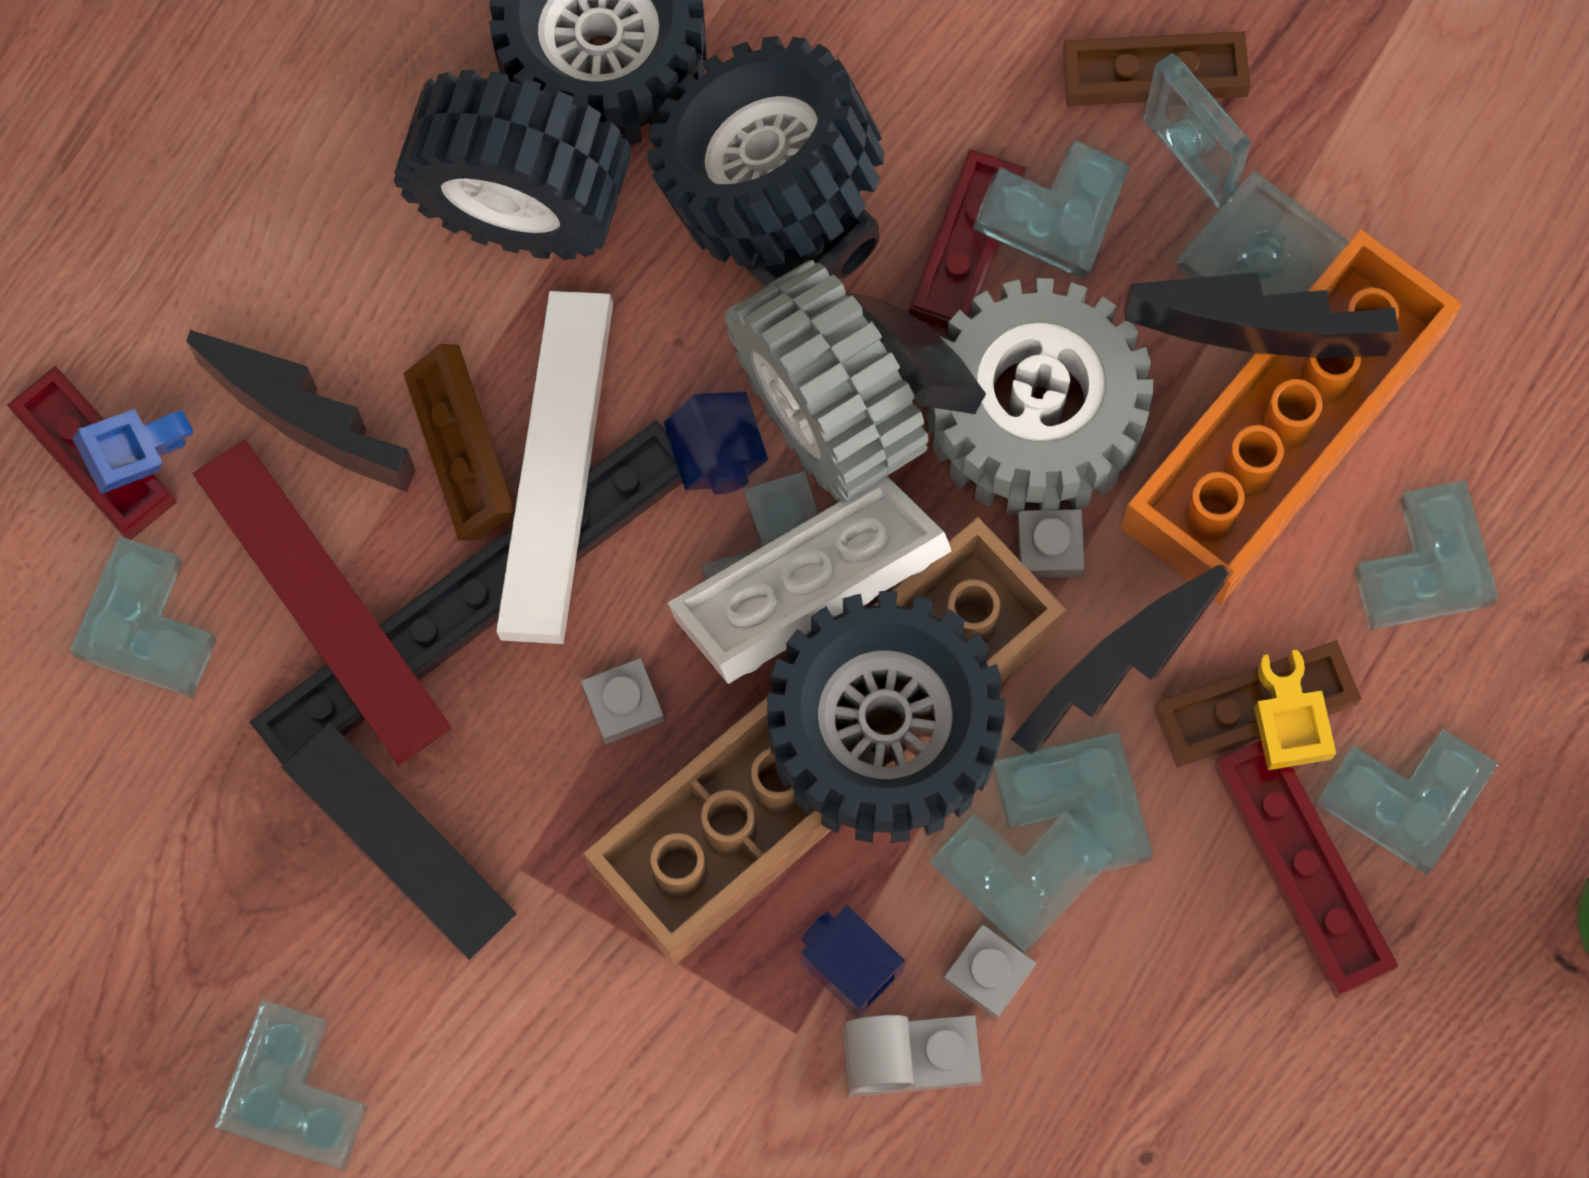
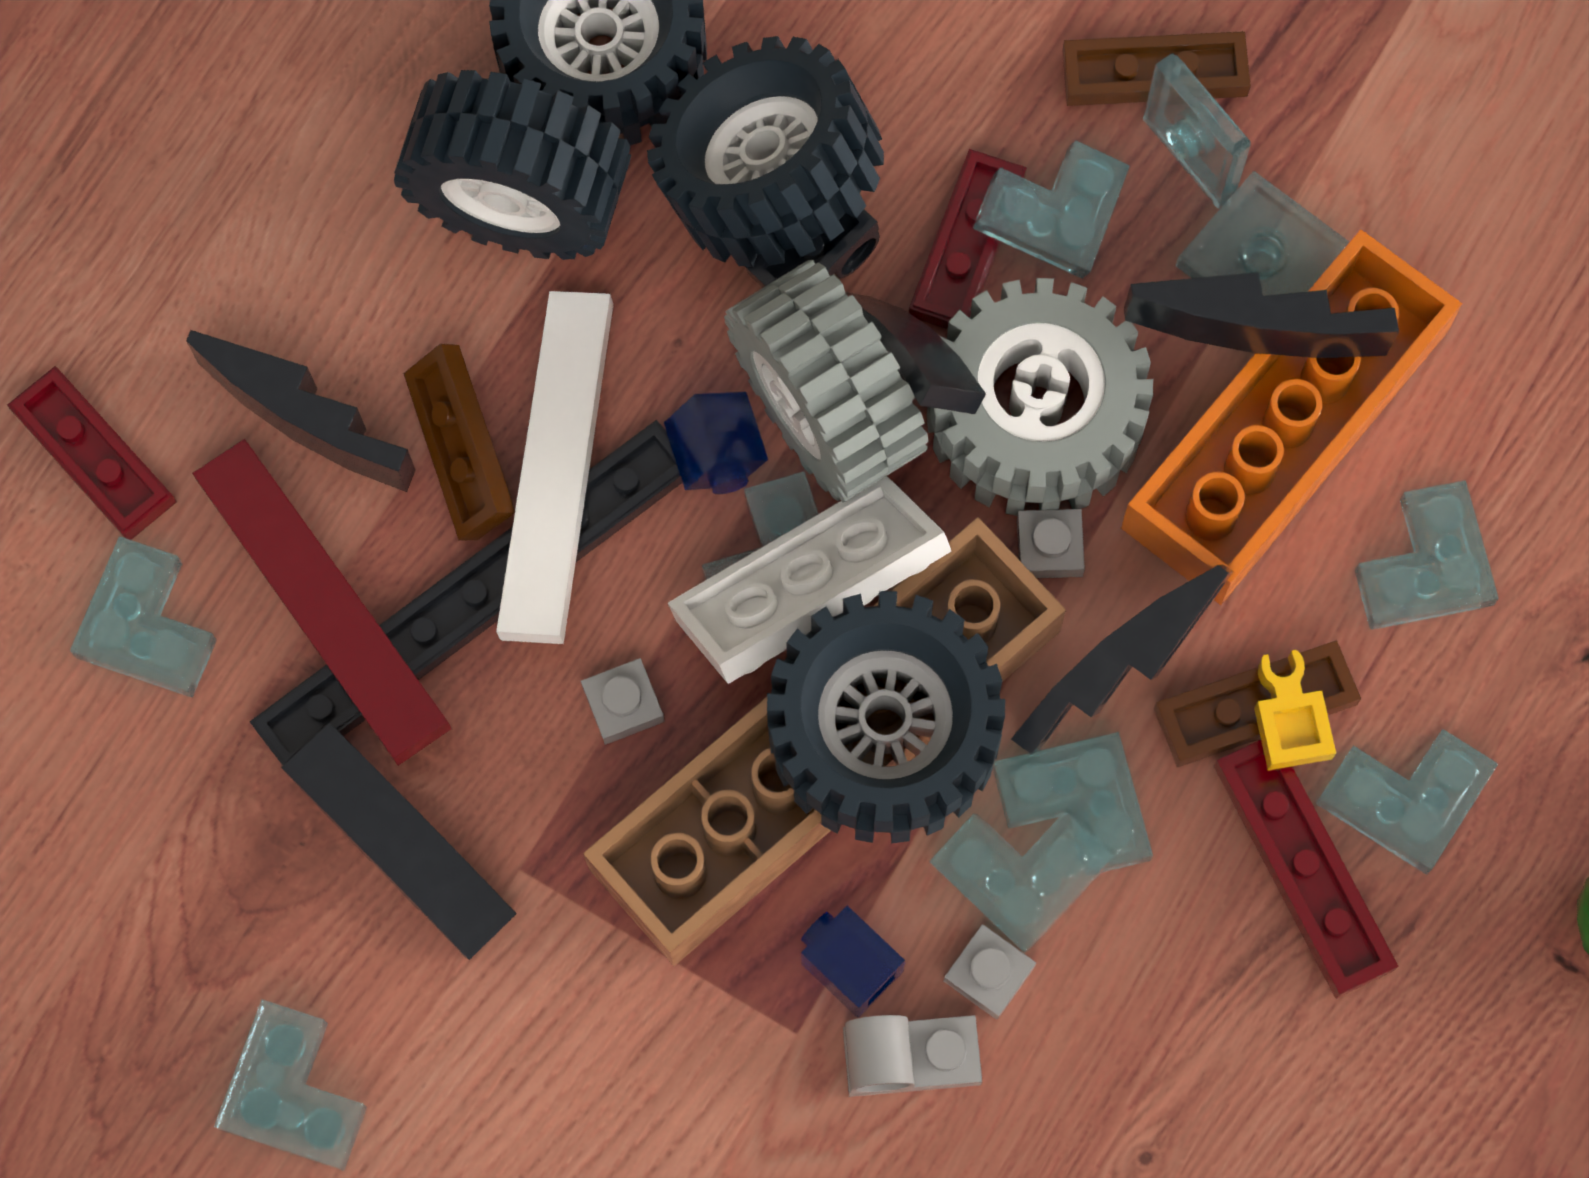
blue plate [73,409,194,494] -> none

